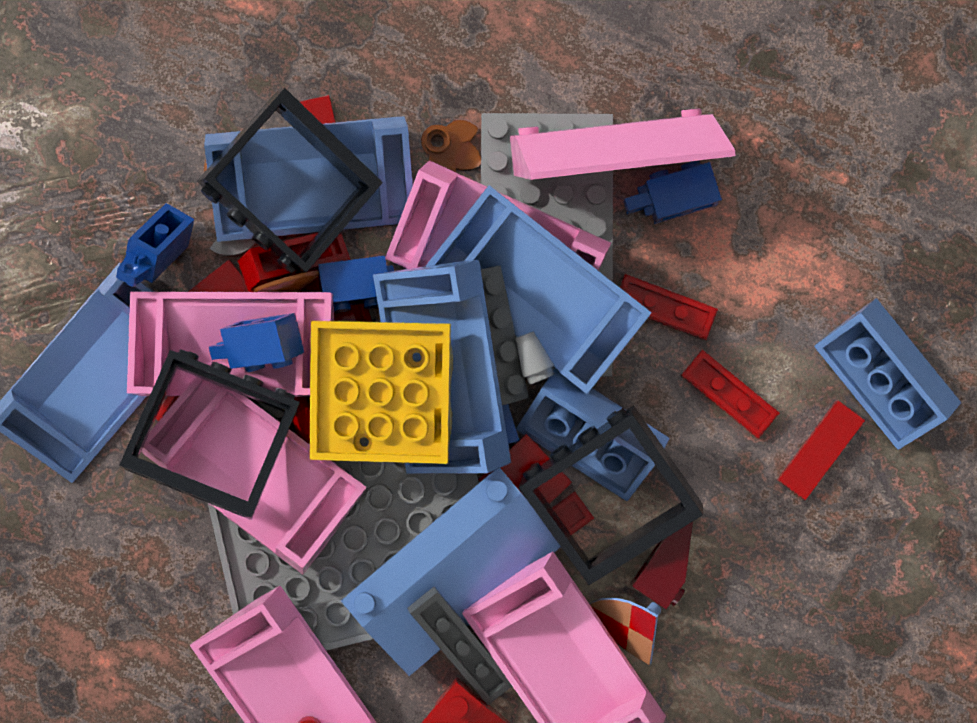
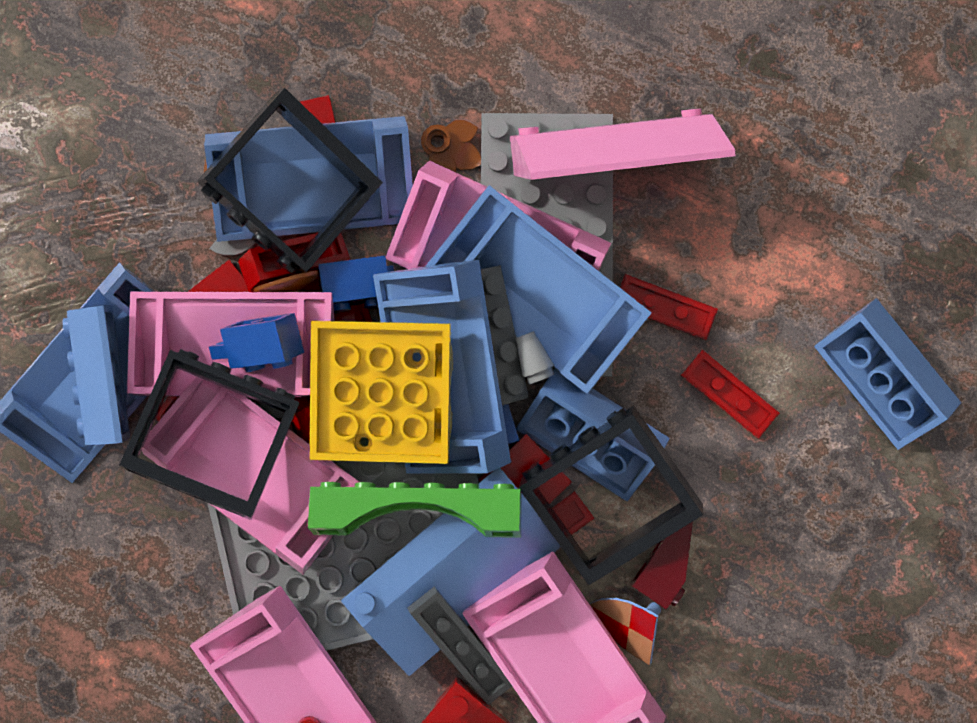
blue hinge [116,203,194,287] -> none
blue hinge [623,160,722,224] -> none
red tile [777,400,865,500] -> none
none -> medium blue slope [63,305,130,445]
none -> bright green arch [308,482,522,538]

